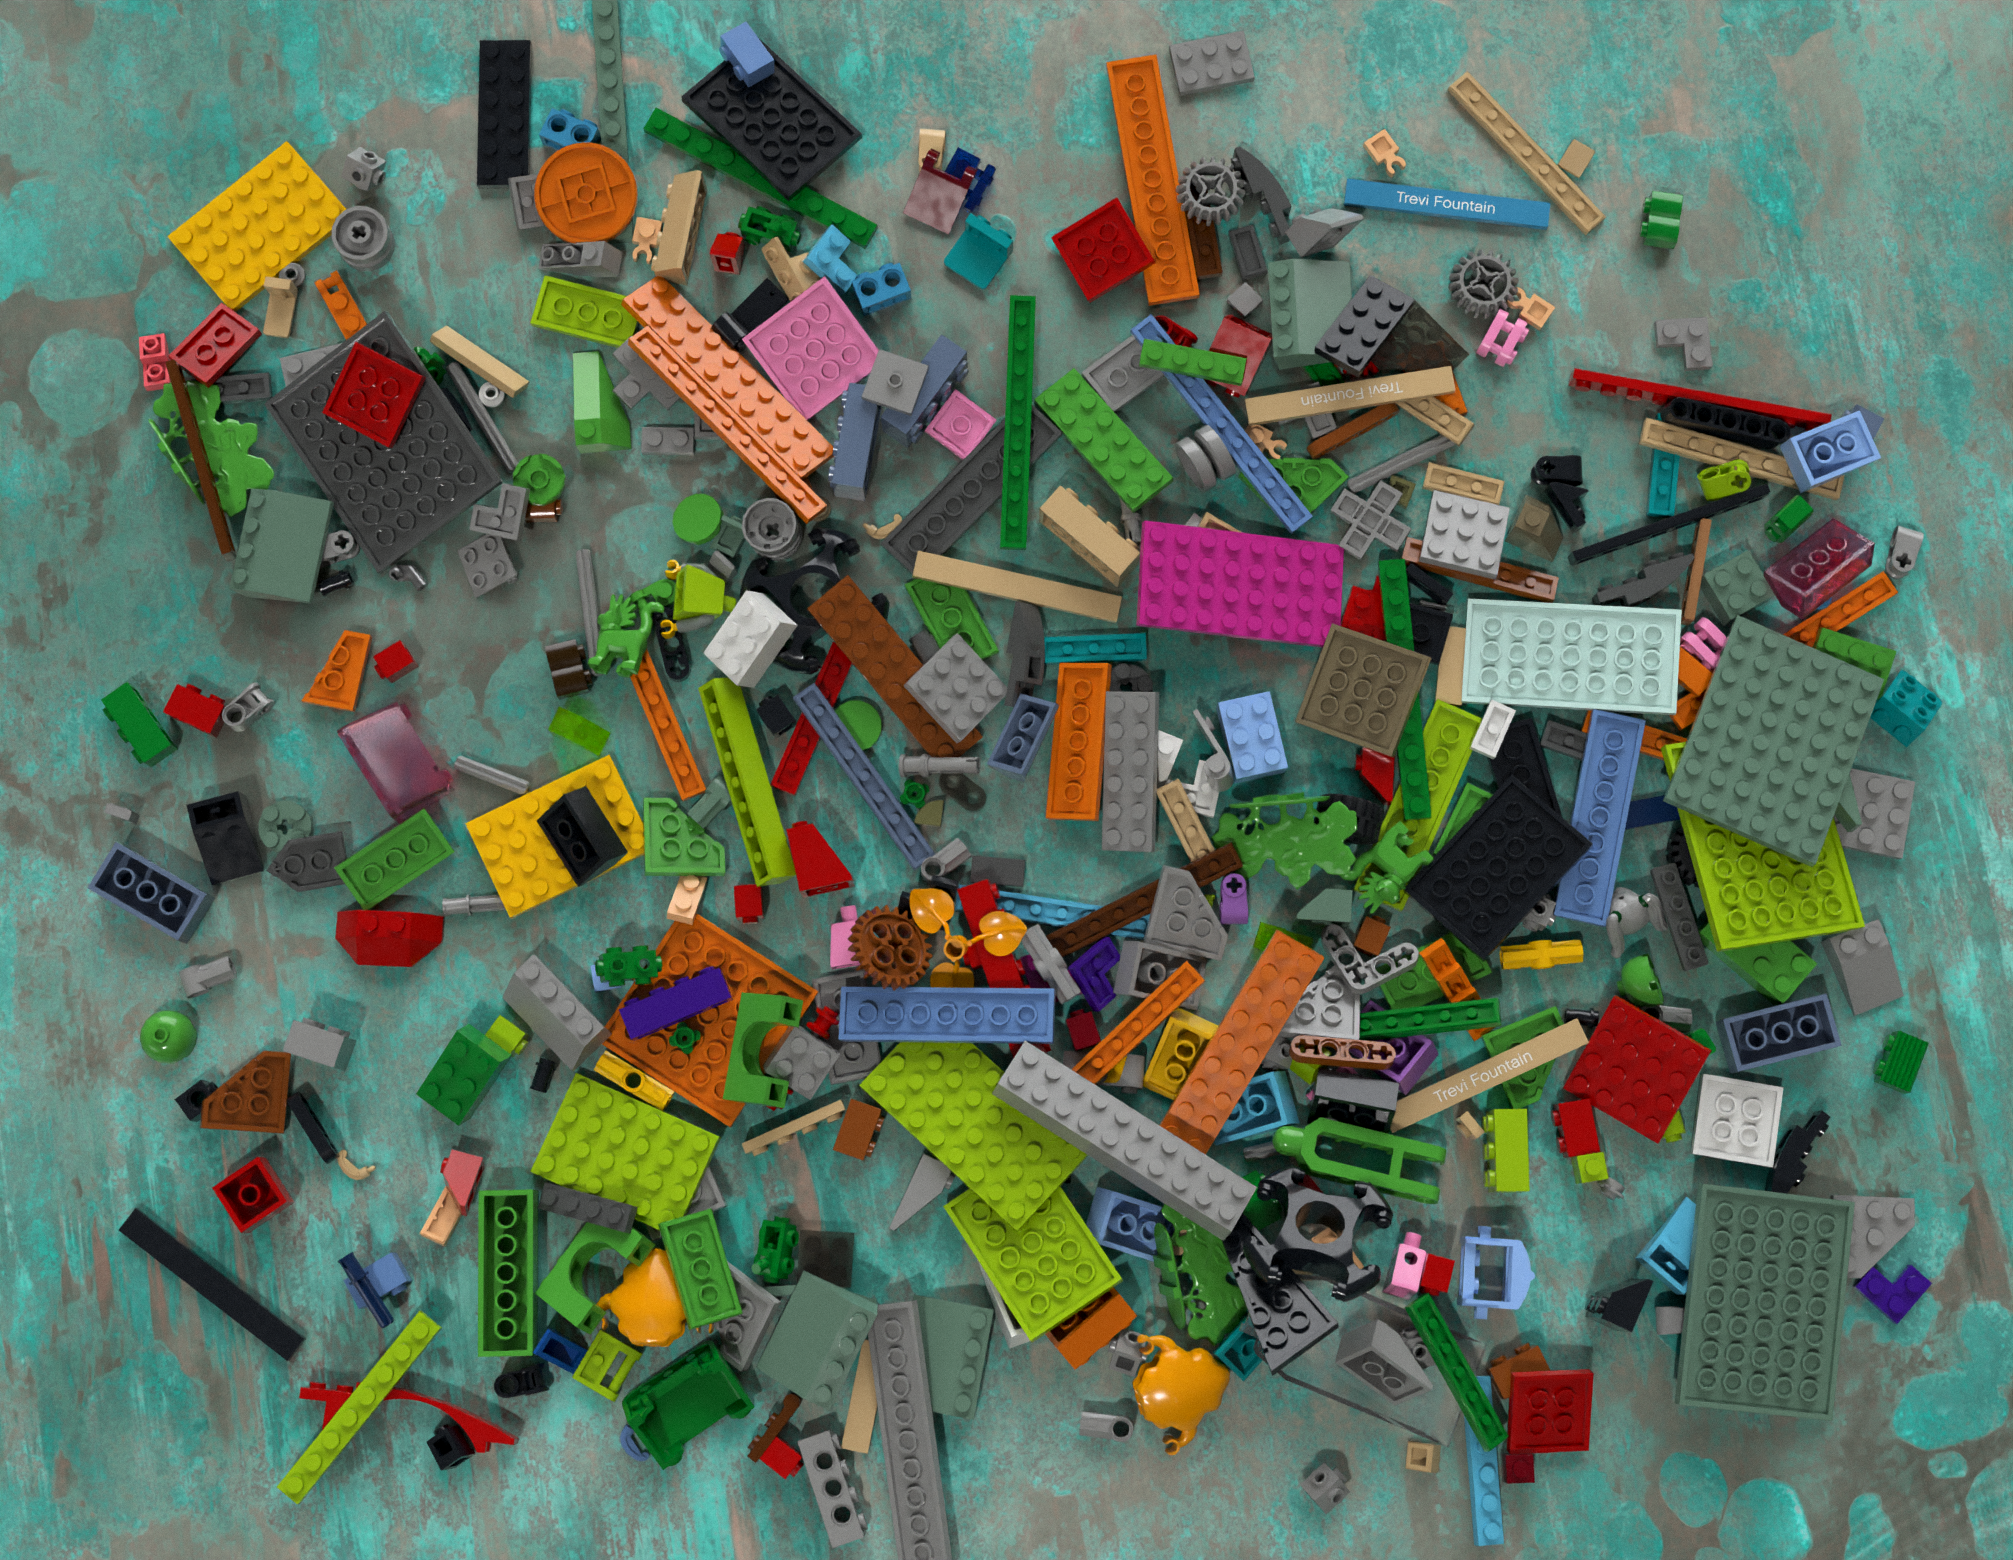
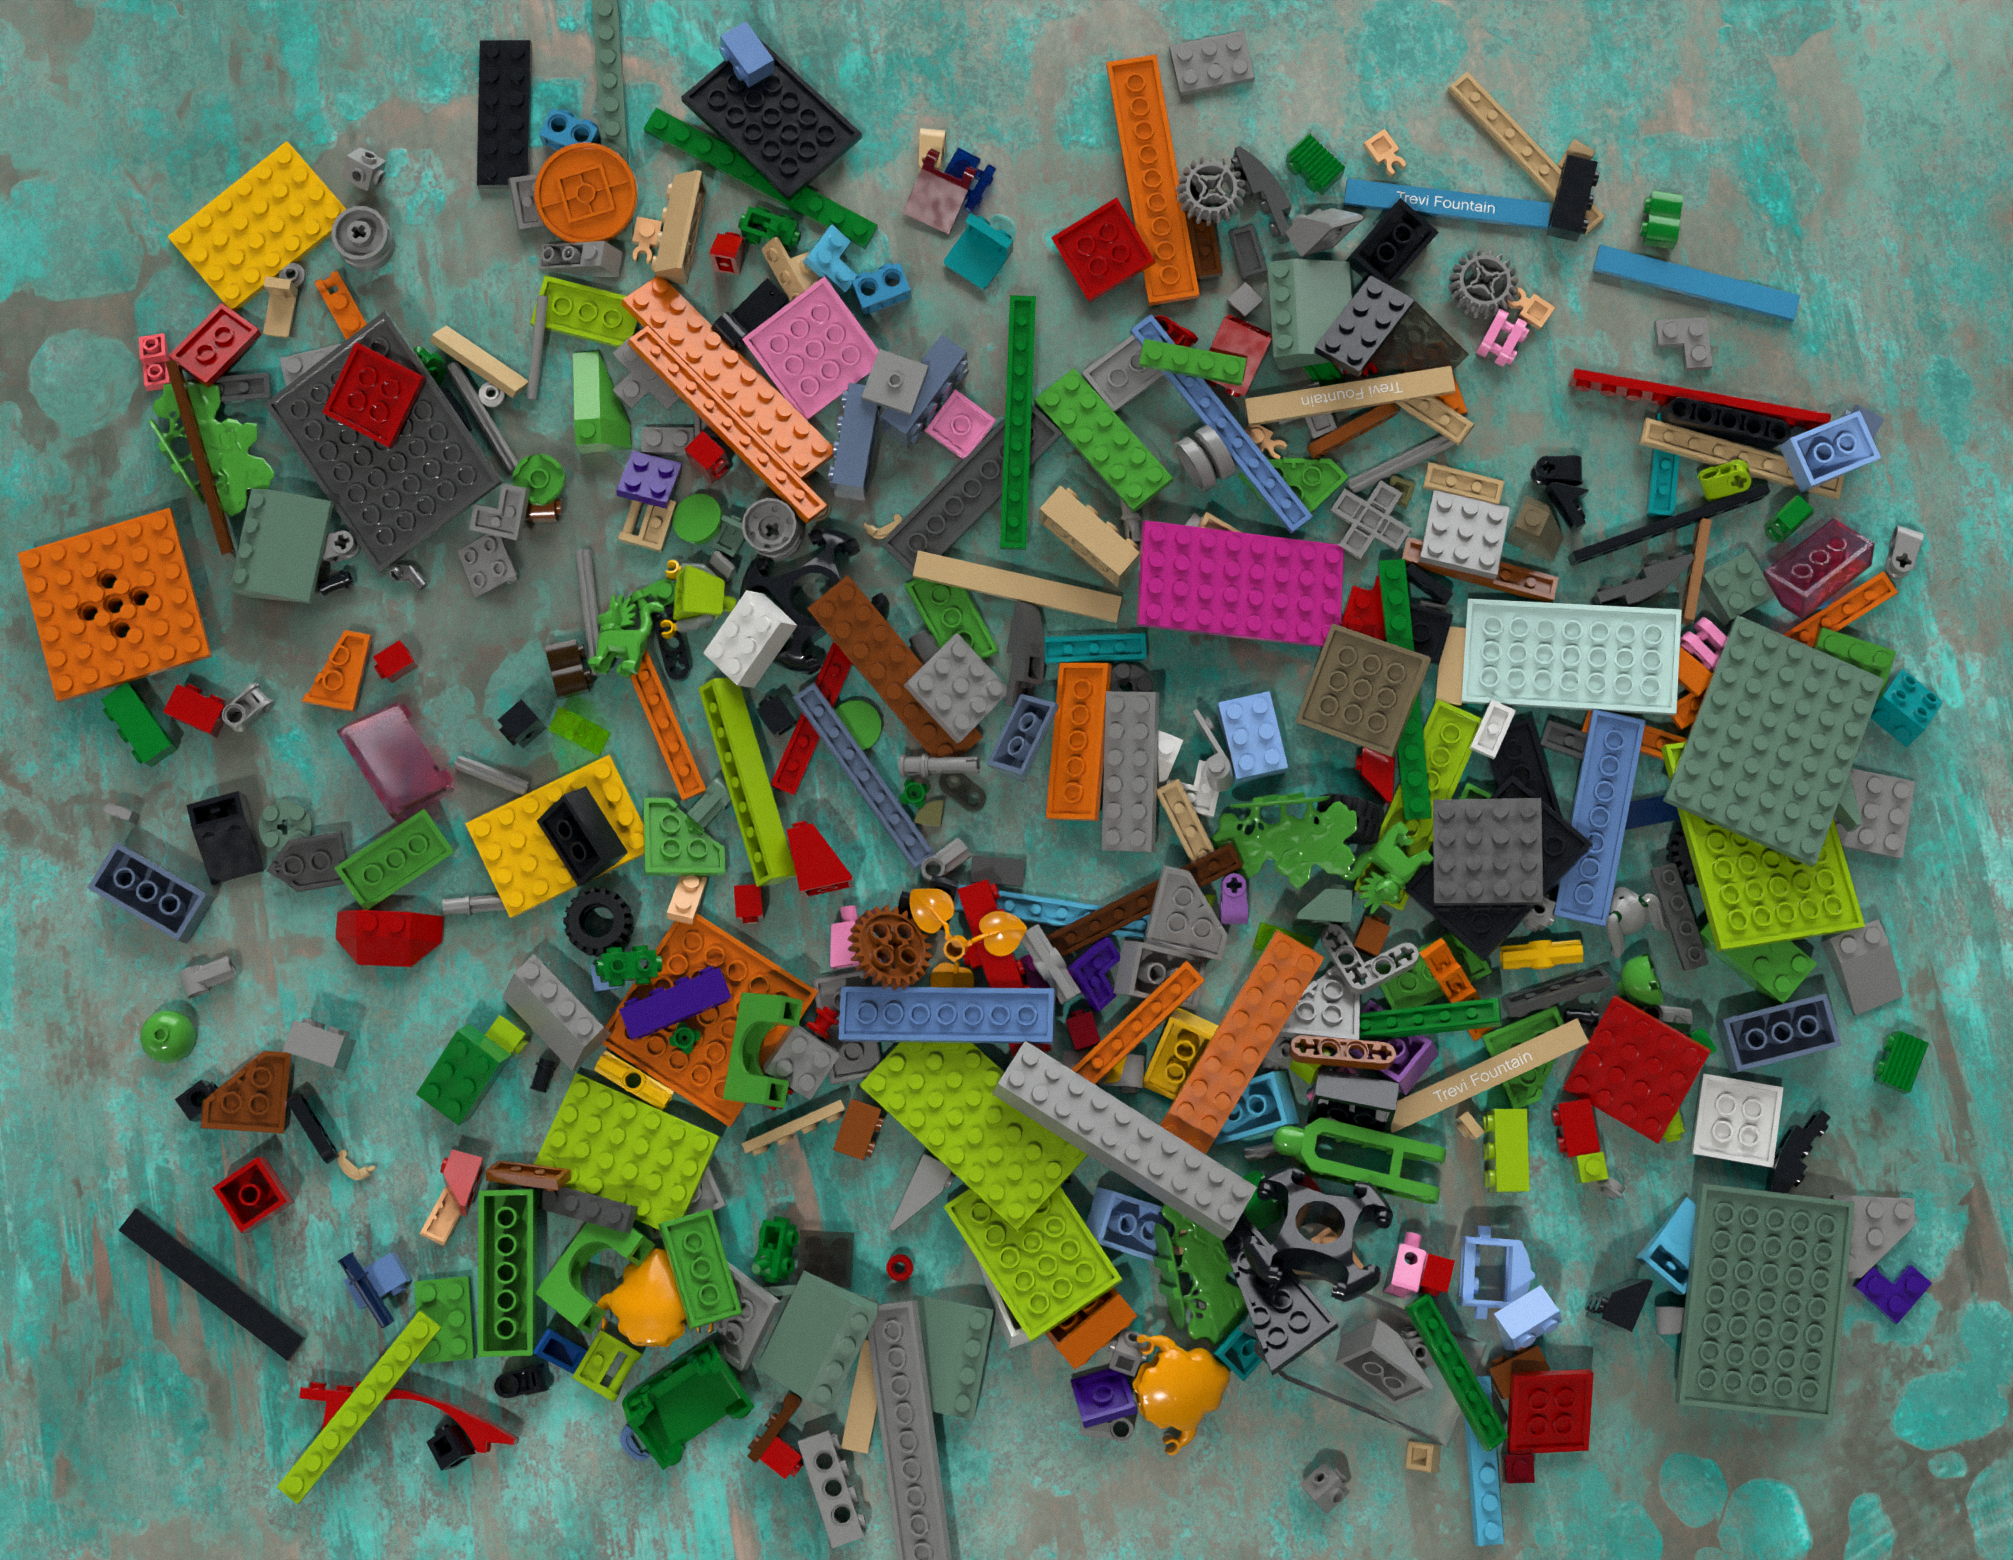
none -> orange plate [17,508,213,703]
none -> bright green plate [414,1276,475,1364]
none -> dark orange plate [485,1160,571,1192]
none -> black brick [498,699,547,748]
none -> light grey bar [527,295,548,400]
none -> black tyre [563,888,634,957]
none -> plate [616,450,682,509]
none -> tan plate [617,500,677,553]
none -> red brick [684,431,730,483]
none -> red plate [886,1254,913,1281]
none -> dark purple plate [1070,1369,1137,1428]
none -> green brick [1286,133,1345,195]
none -> black brick [1345,198,1439,287]
none -> flat silver plate [1433,798,1543,906]
none -> light blue slope [1494,1285,1562,1351]
none -> dark grey plate [1501,966,1612,1017]
none -> black brick [1547,155,1600,242]
none -> dark azure tile [1593,245,1800,322]

